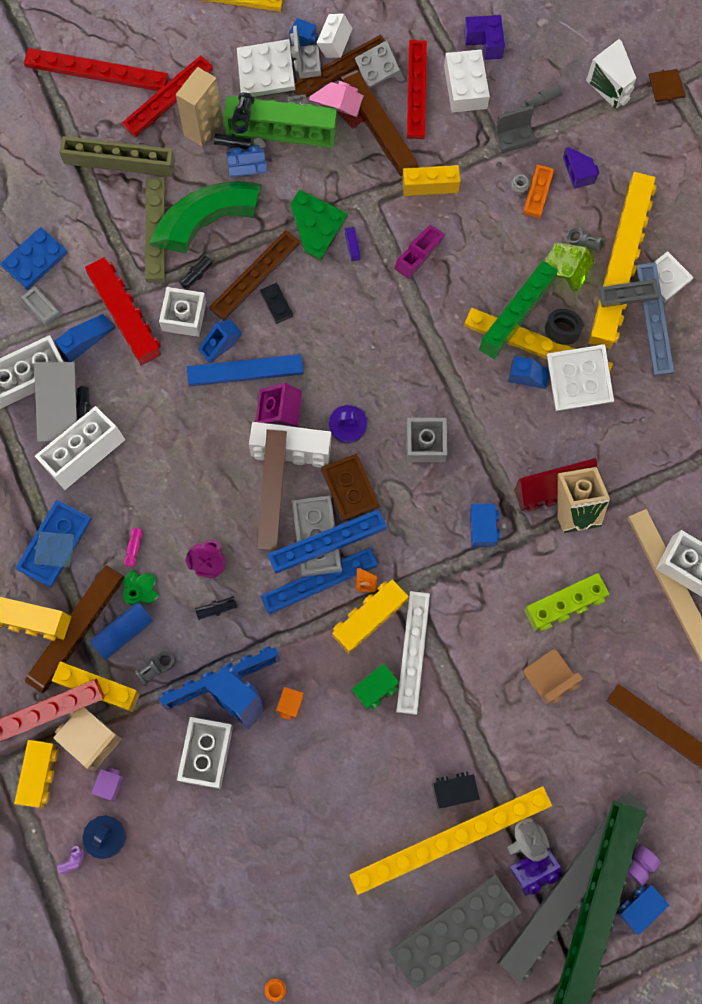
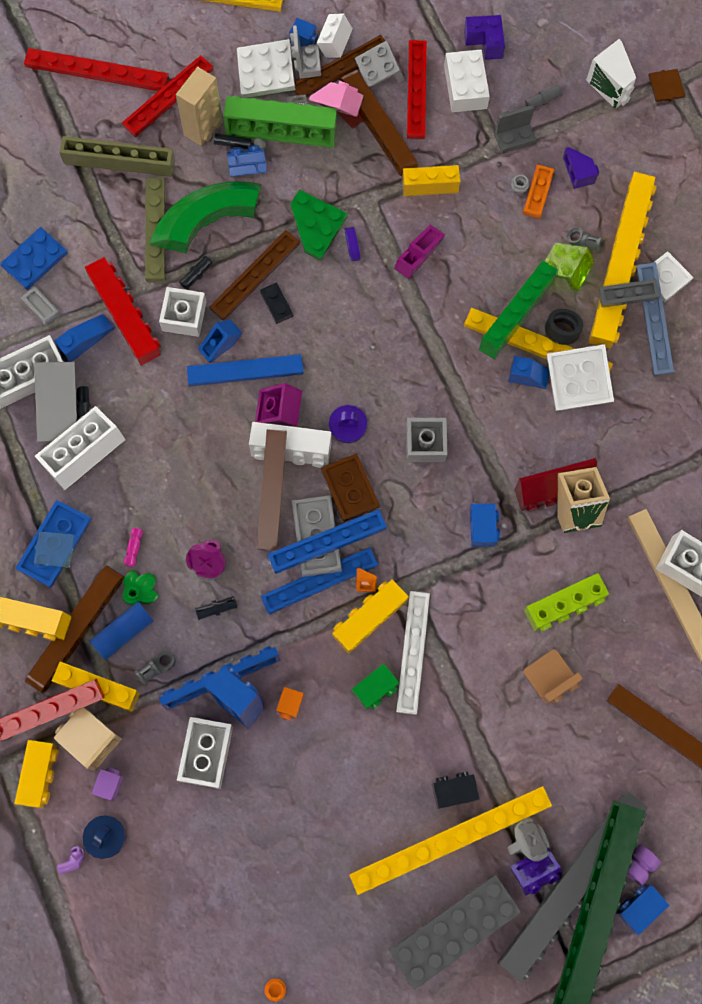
black connector [232,92,255,134] -> none

